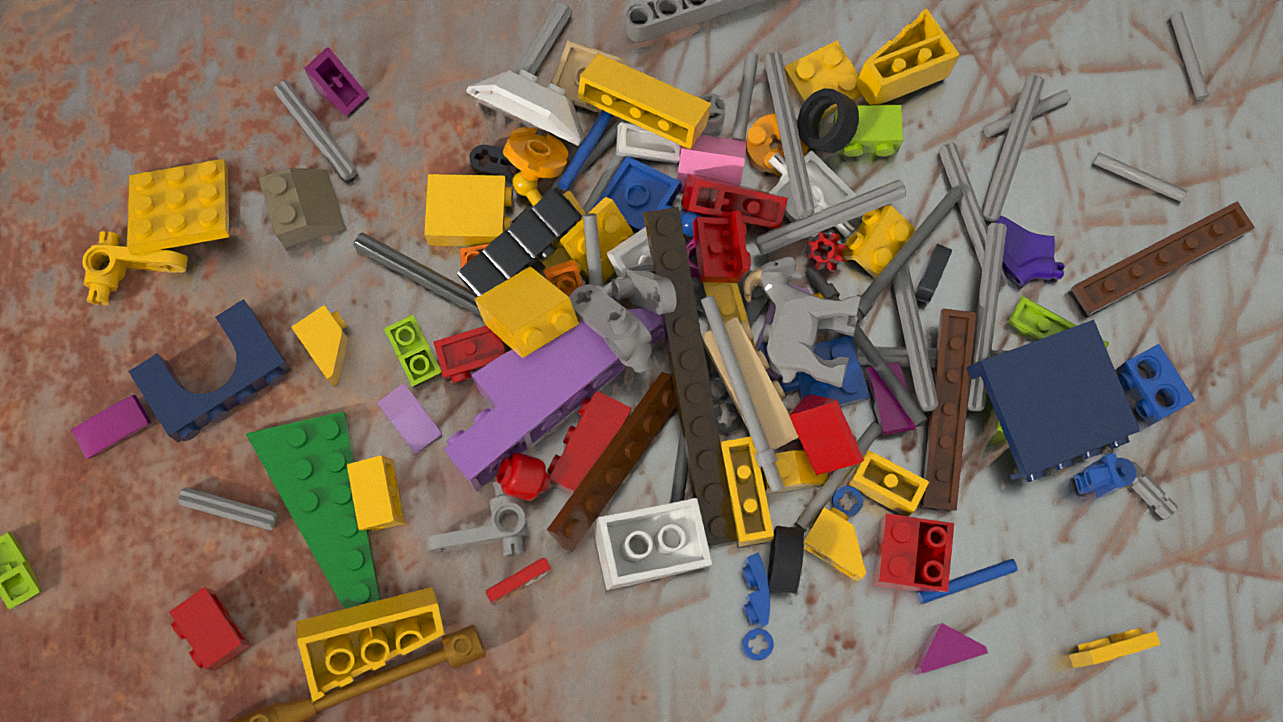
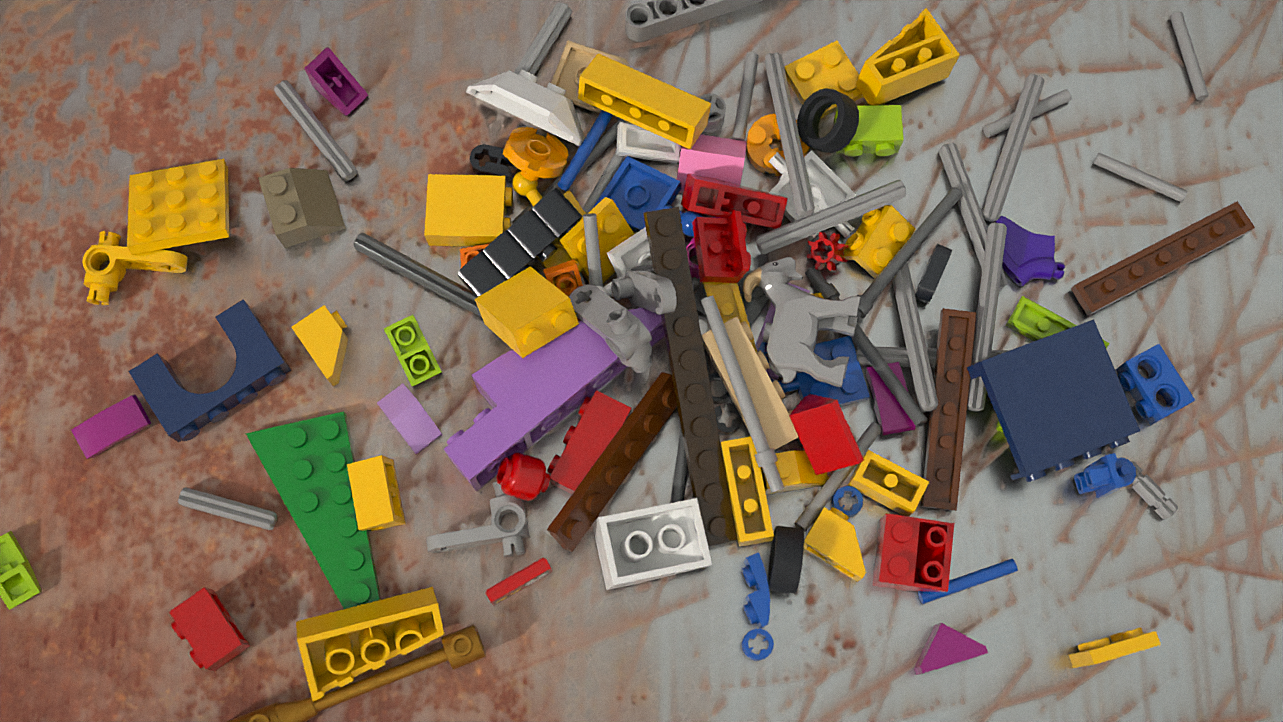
red bracket [433,326,506,383] -> none

